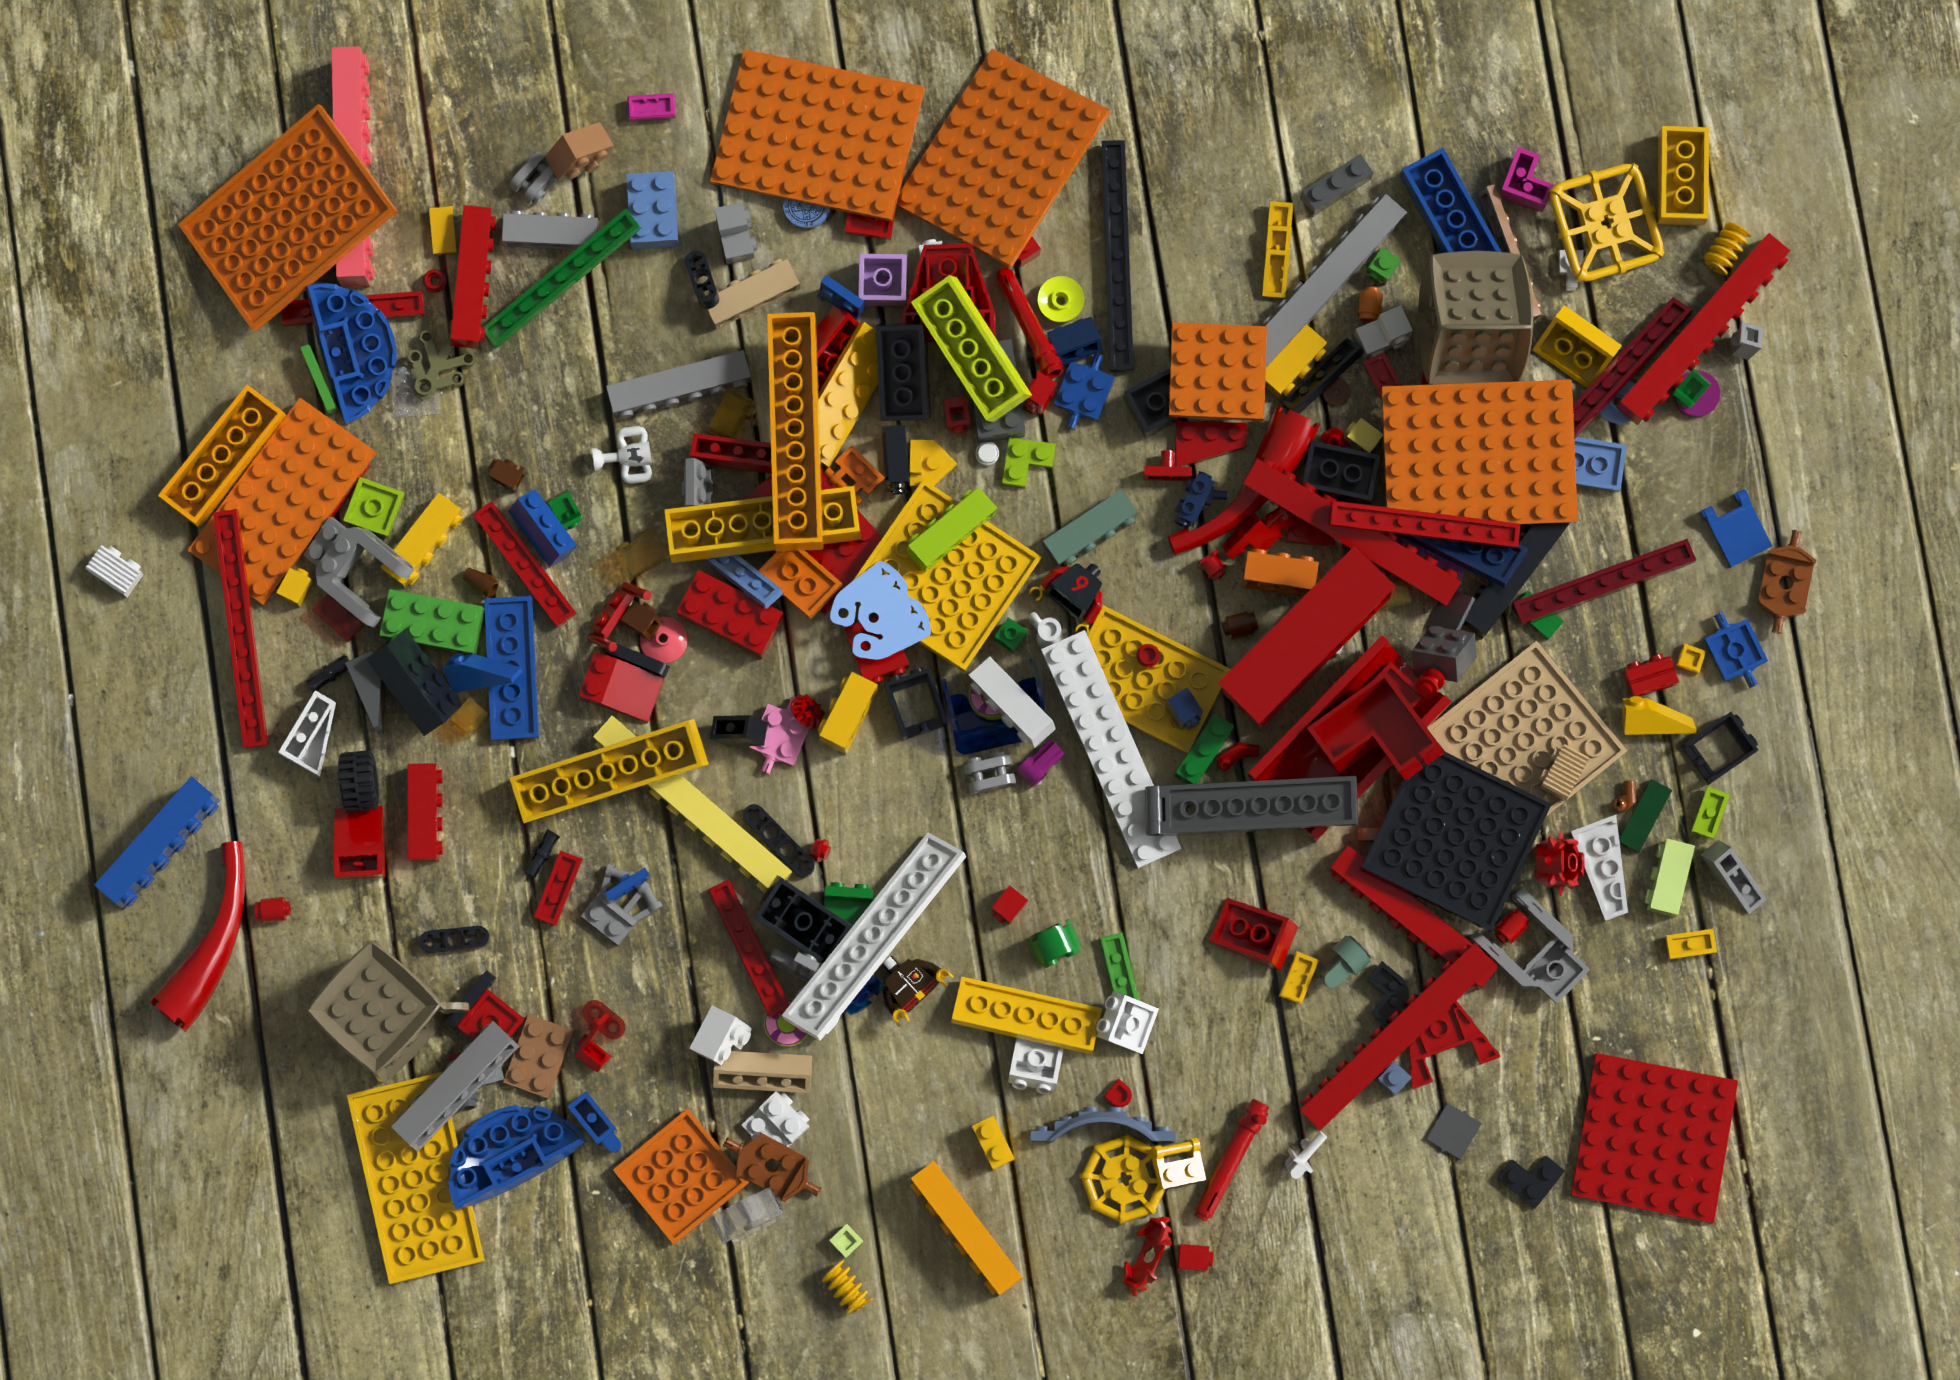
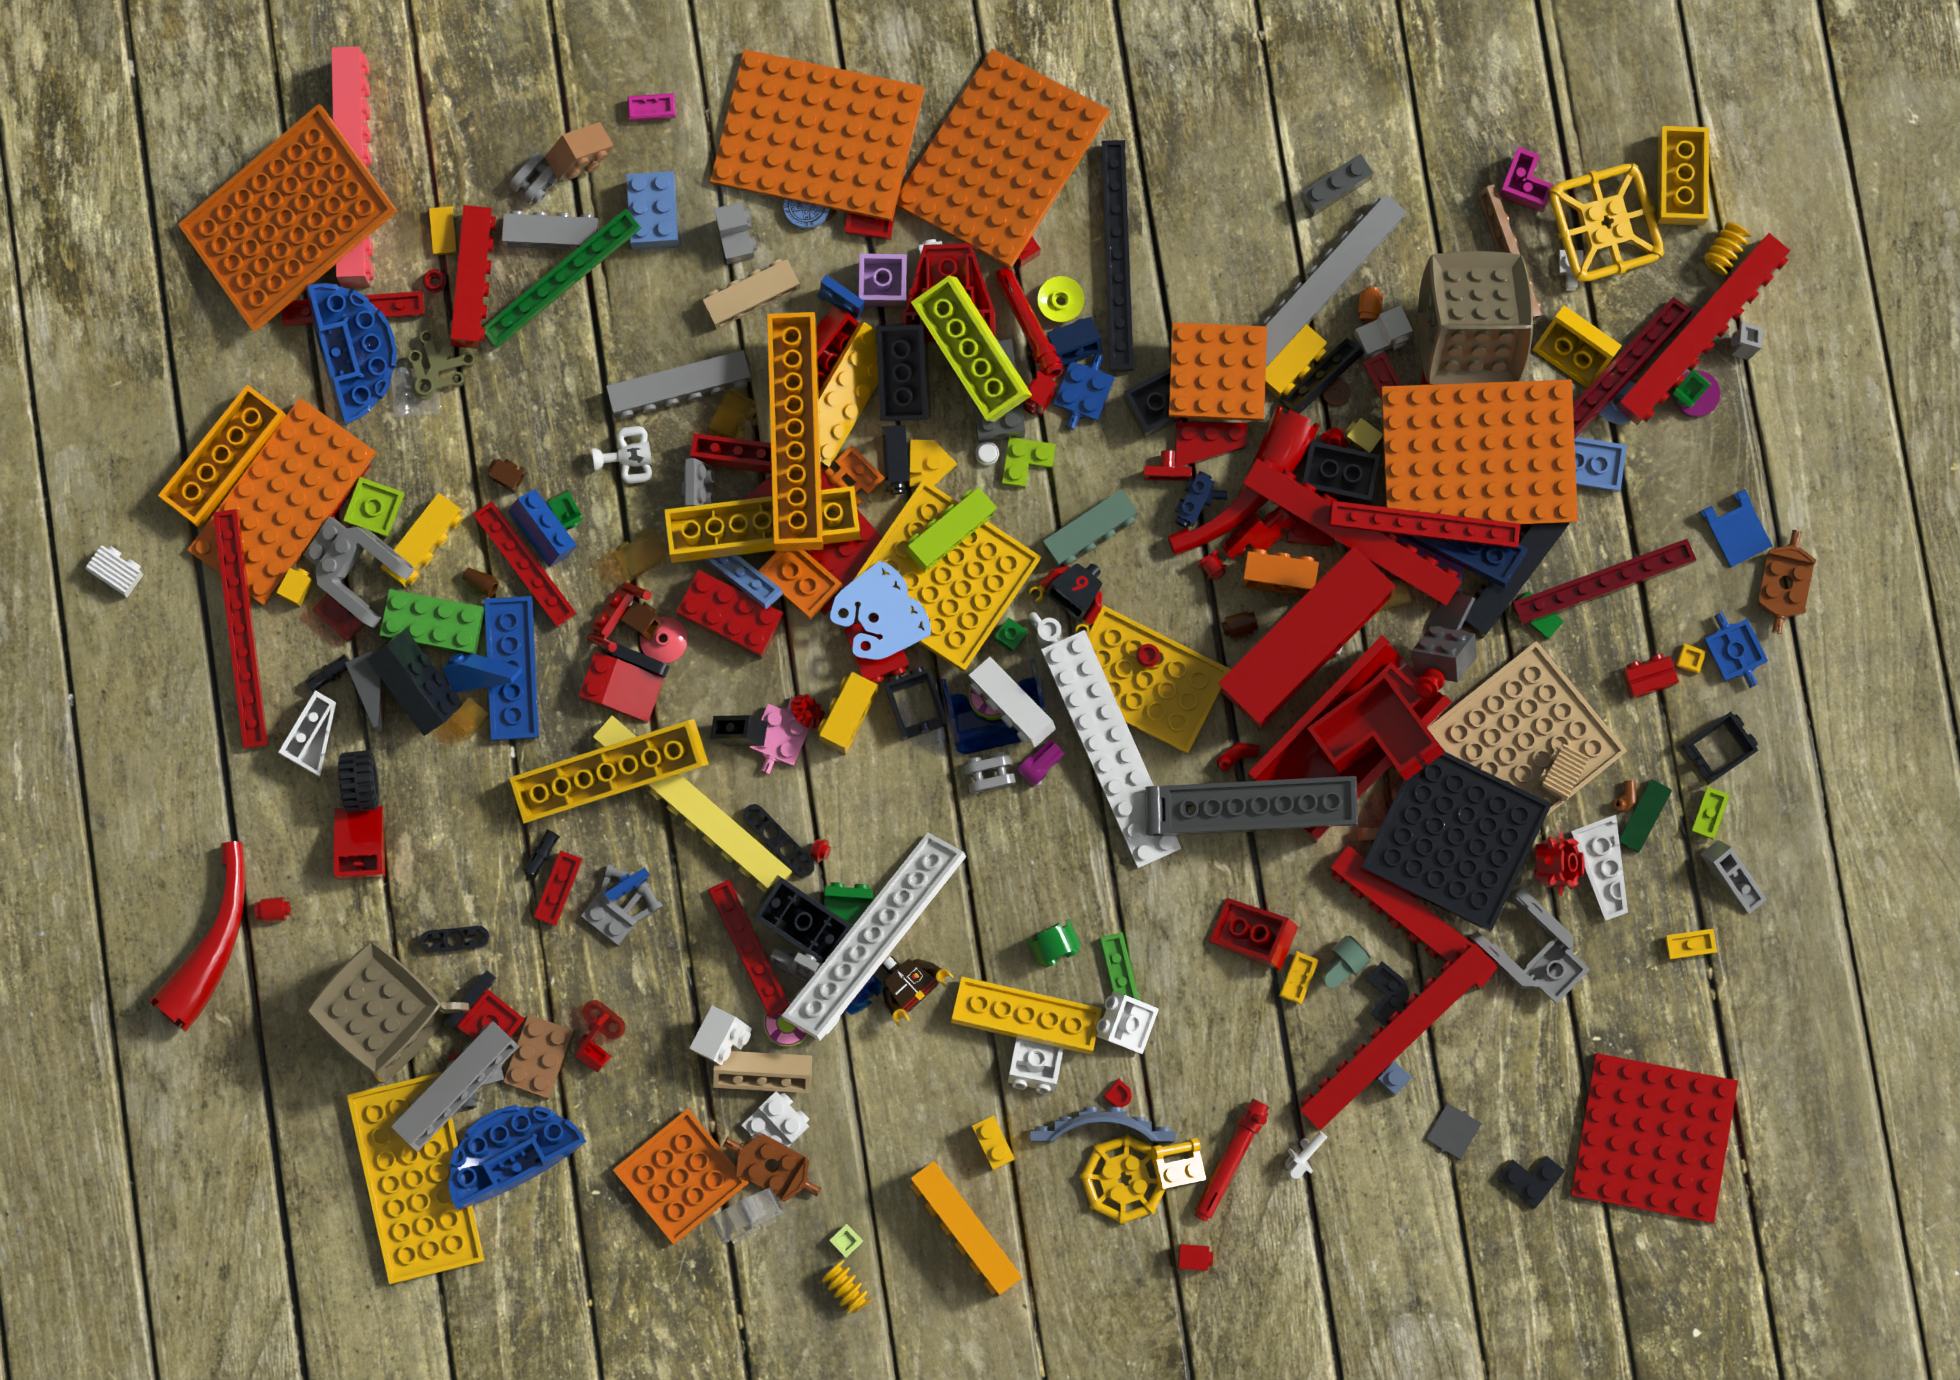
blue brick [94,776,220,909] -> none
bright green tile [300,344,338,416] -> none
red brick [407,763,443,862] -> none
blue brick [567,1091,622,1153] -> none
black beam [685,251,720,309] -> none
red brick [943,396,971,434] -> none
red brick [991,885,1028,925] -> none
red piece [1122,1217,1172,1297] -> none
dark blue brick [1165,687,1203,731] -> none
green arch [1175,713,1234,785] -> none
yellow slope [1262,201,1293,298] -> none
bright green bracket [1366,248,1401,285] -> none
blue brick [1399,148,1501,253] -> none
red wing [1409,1001,1501,1090] -> none
red brick [1494,909,1530,944] -> none
yellow slope [1621,696,1696,735] -> none
yellowish green brick [1645,839,1695,917] -> none

